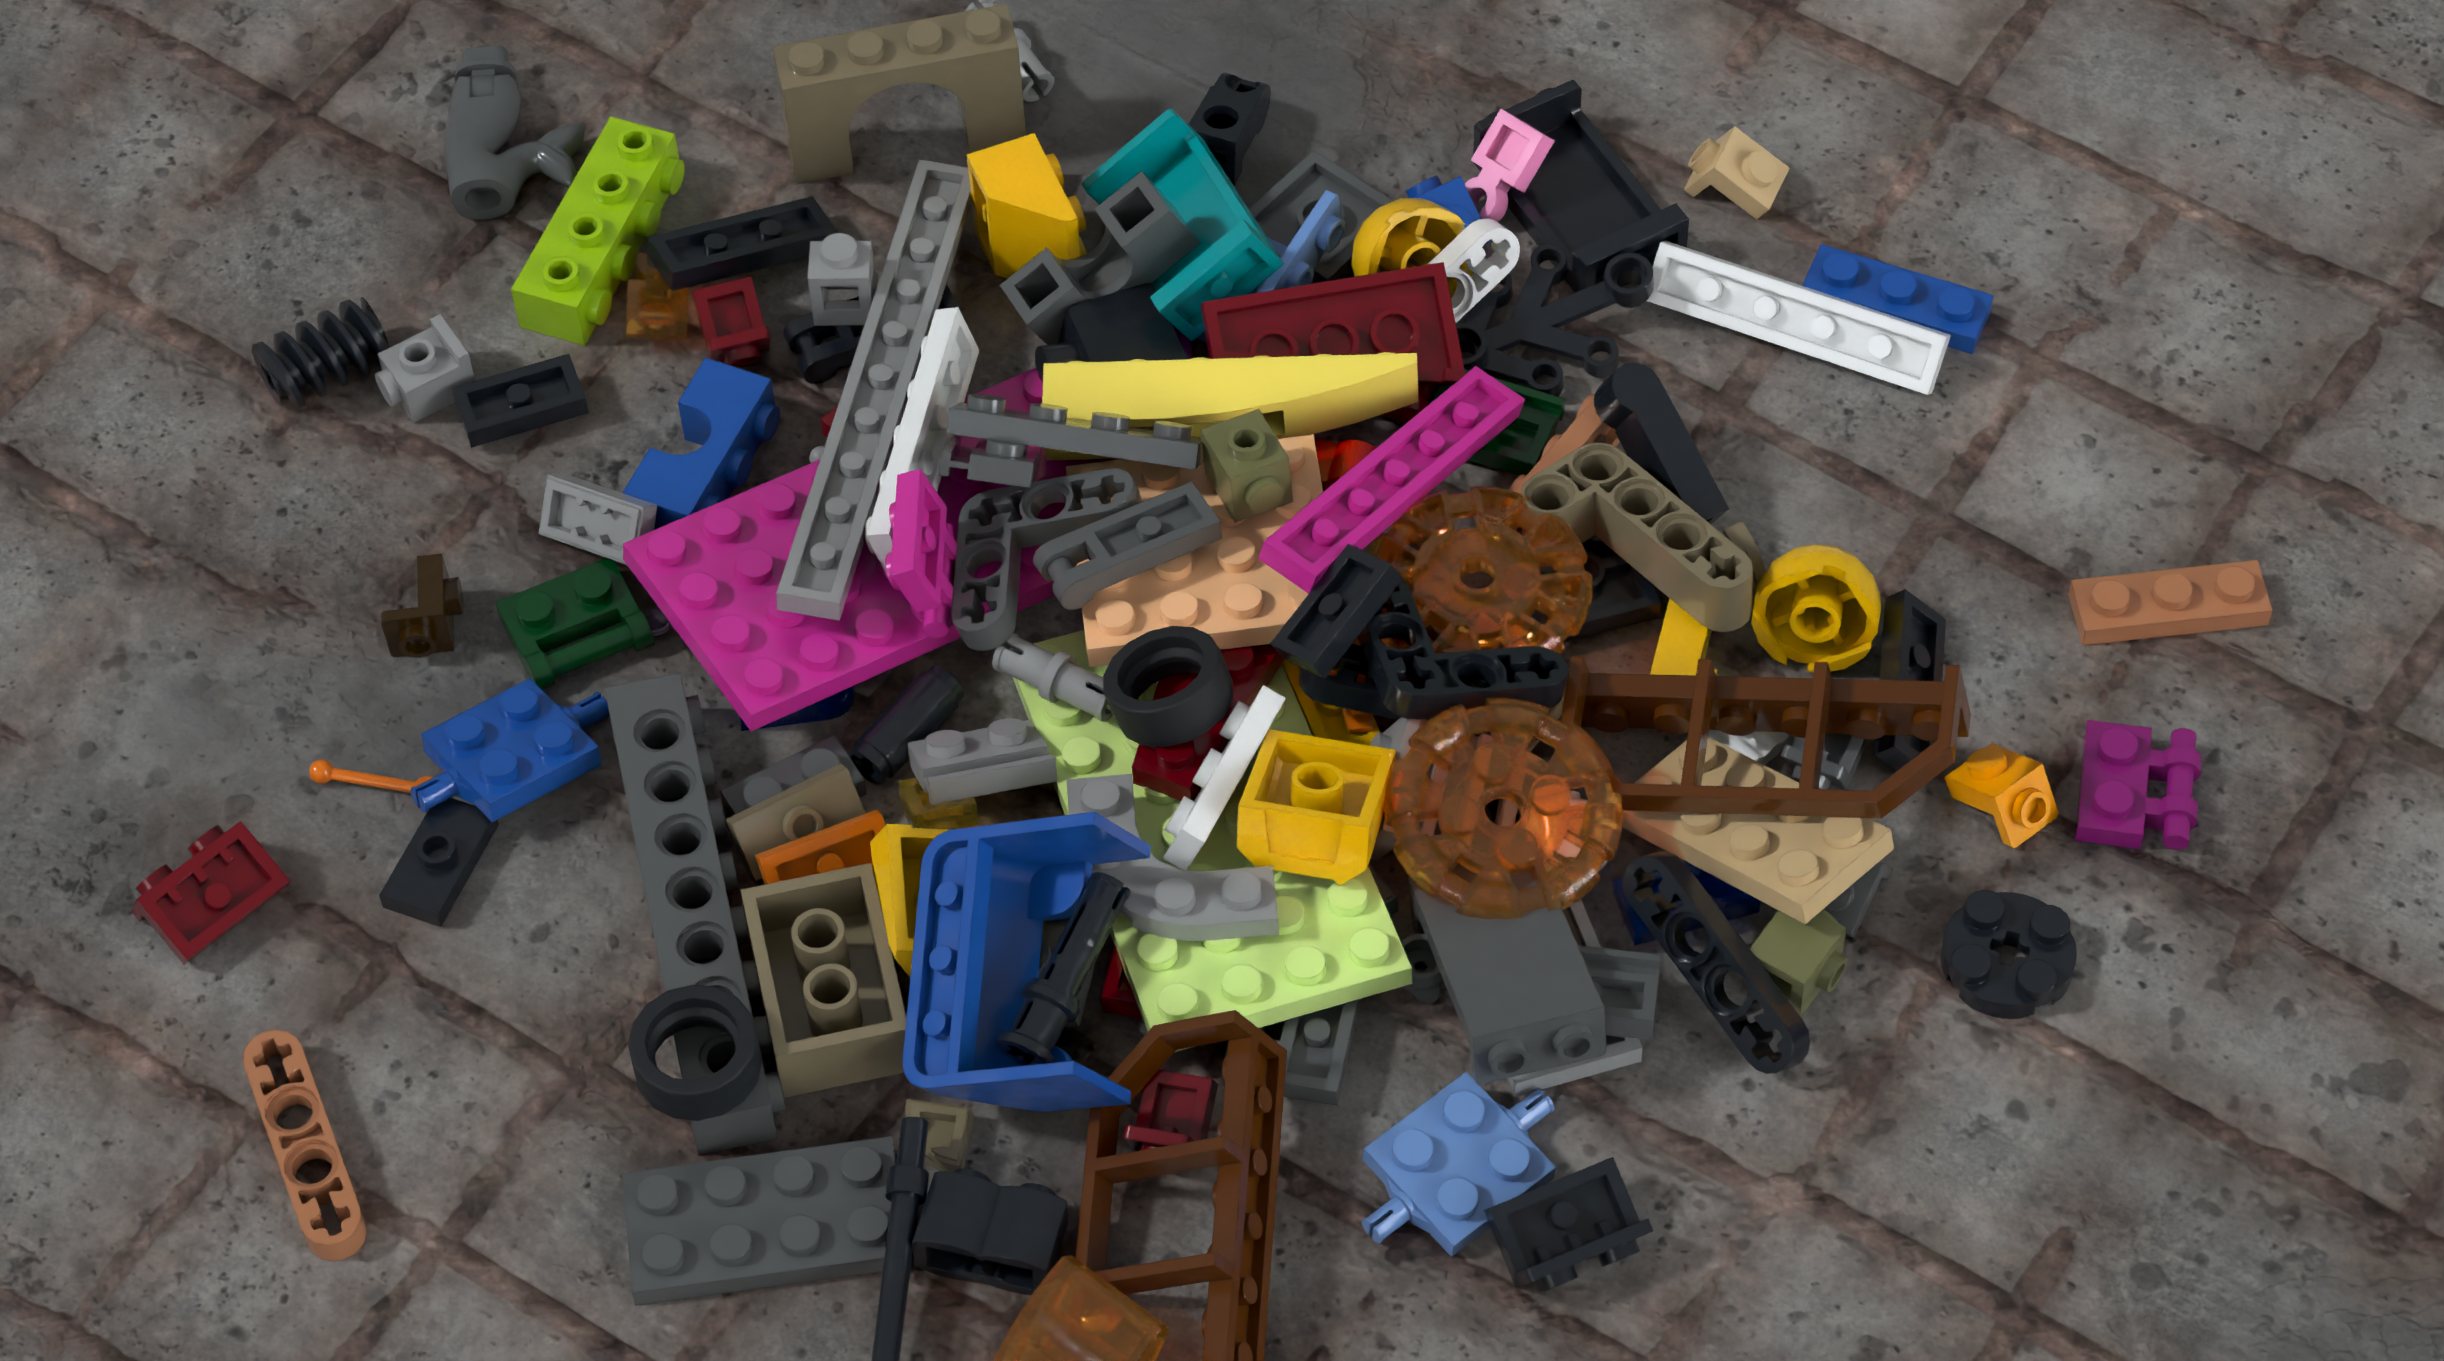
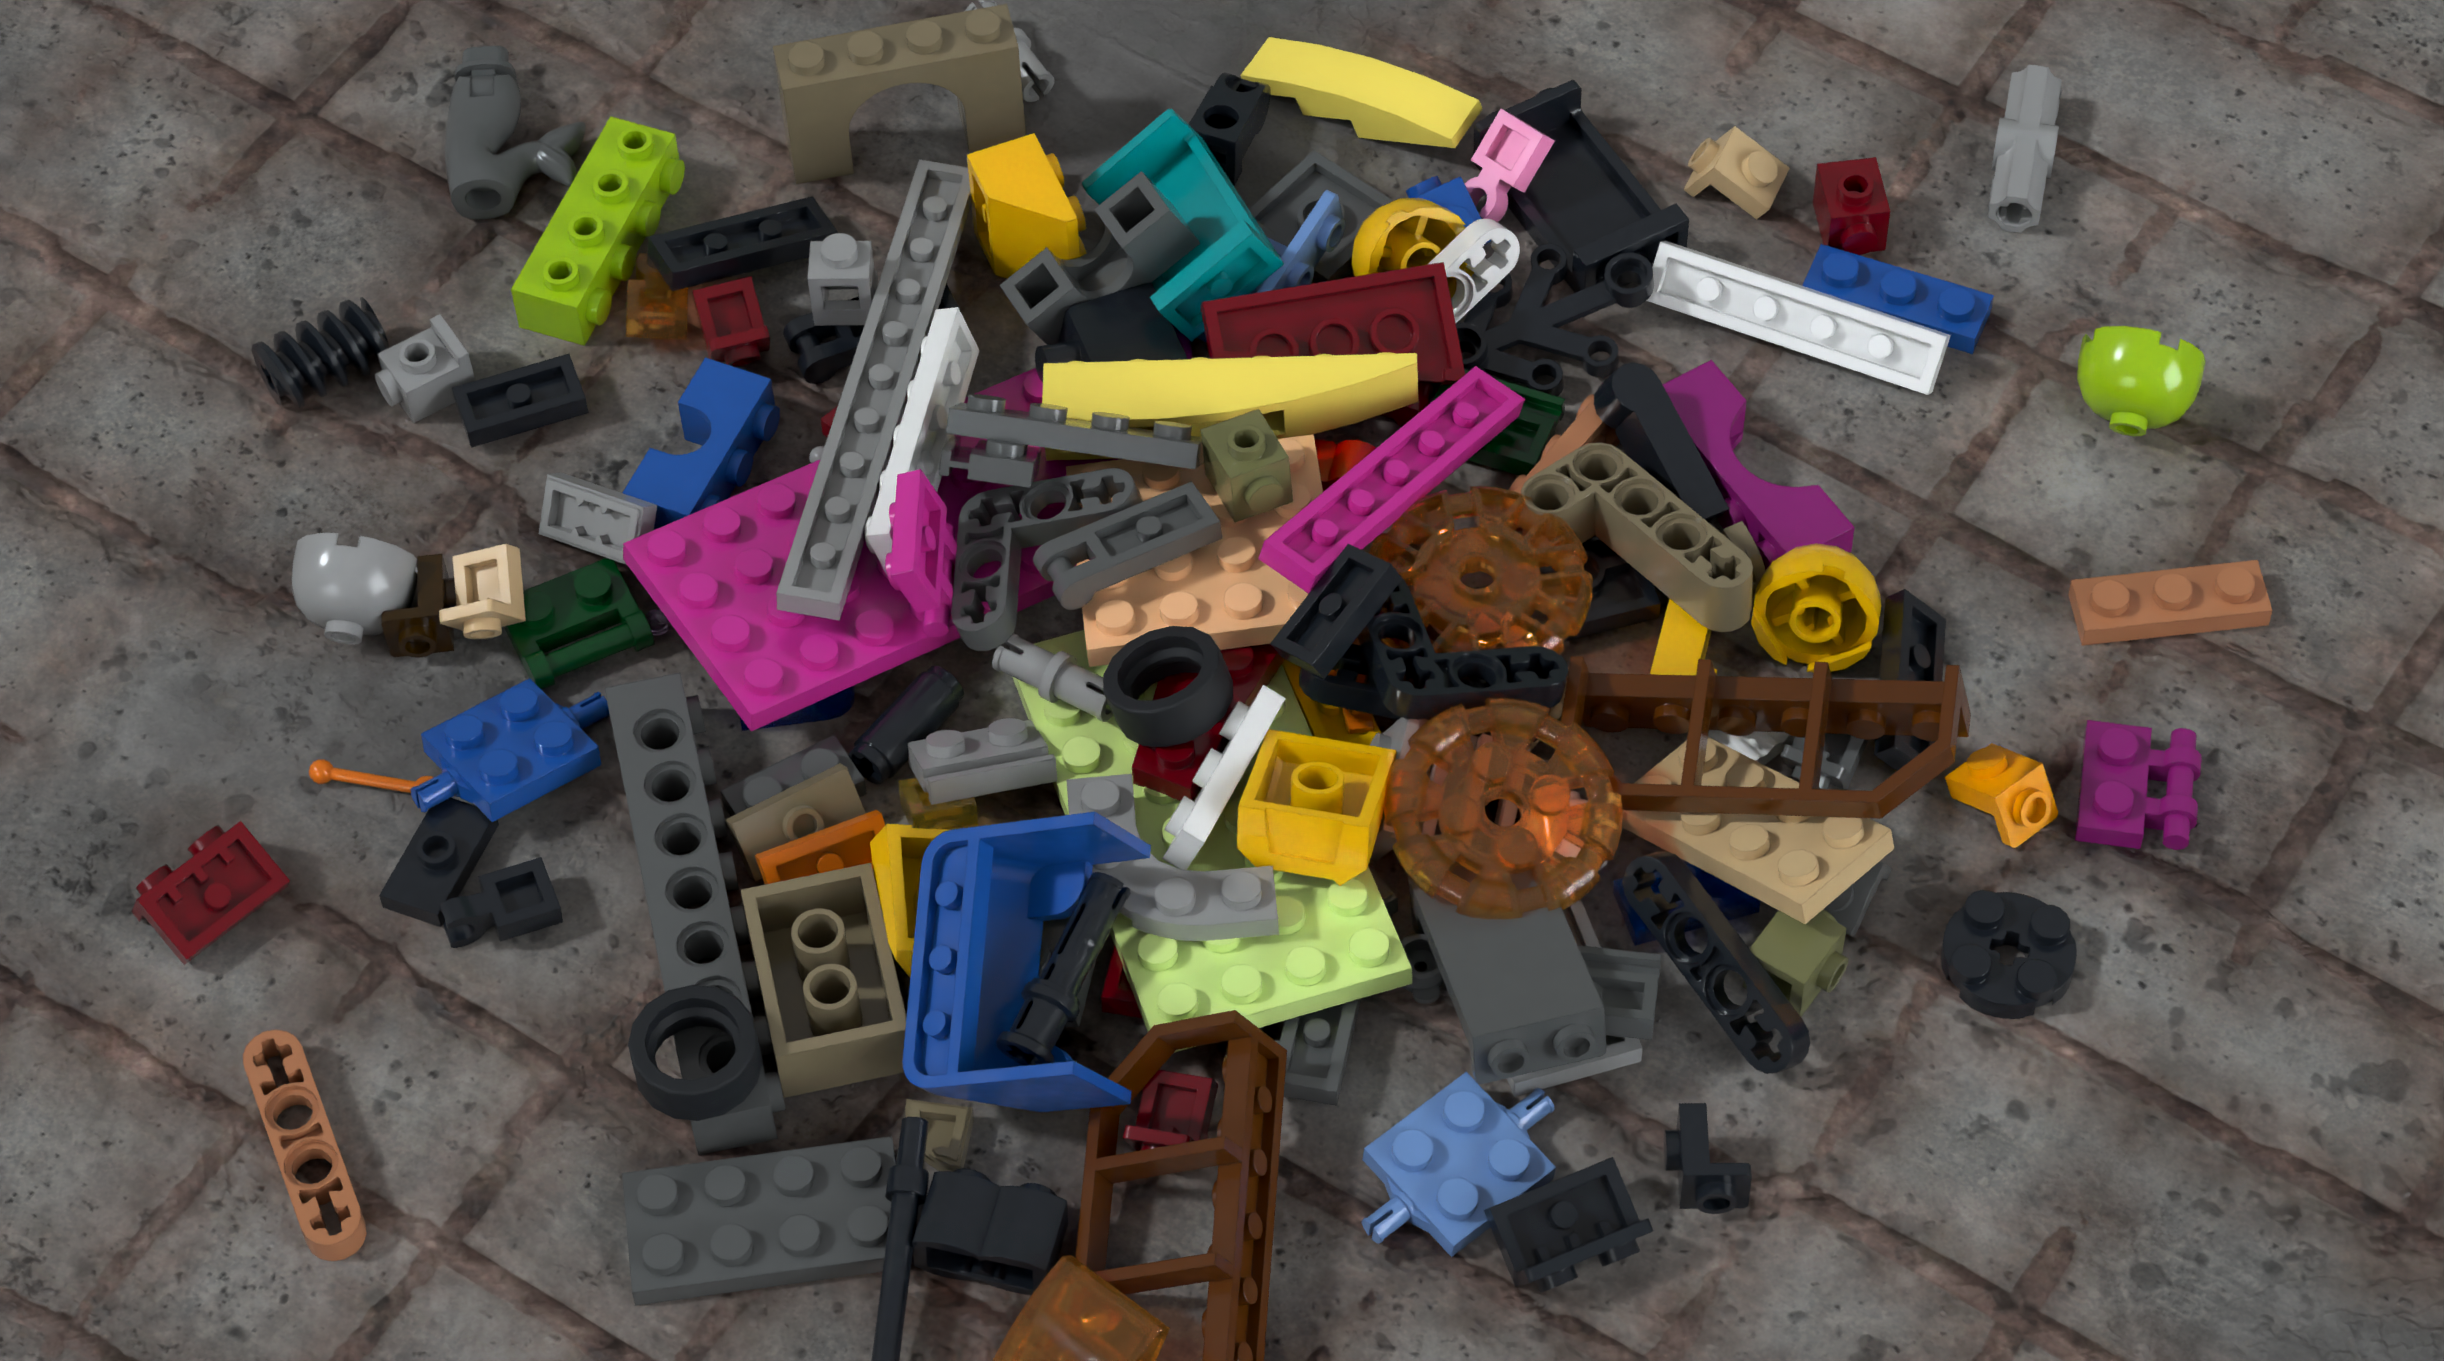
none -> light grey cylinder [291,532,417,644]
none -> tan bracket [439,544,526,639]
none -> black plate [440,857,563,948]
none -> light yellow slope [1240,37,1483,148]
none -> magenta arch [1662,360,1855,570]
none -> black bracket [1664,1103,1752,1214]
none -> dark red brick [1813,157,1890,255]
none -> light grey piece [1988,65,2062,233]
none -> lime cylinder [2077,326,2206,436]

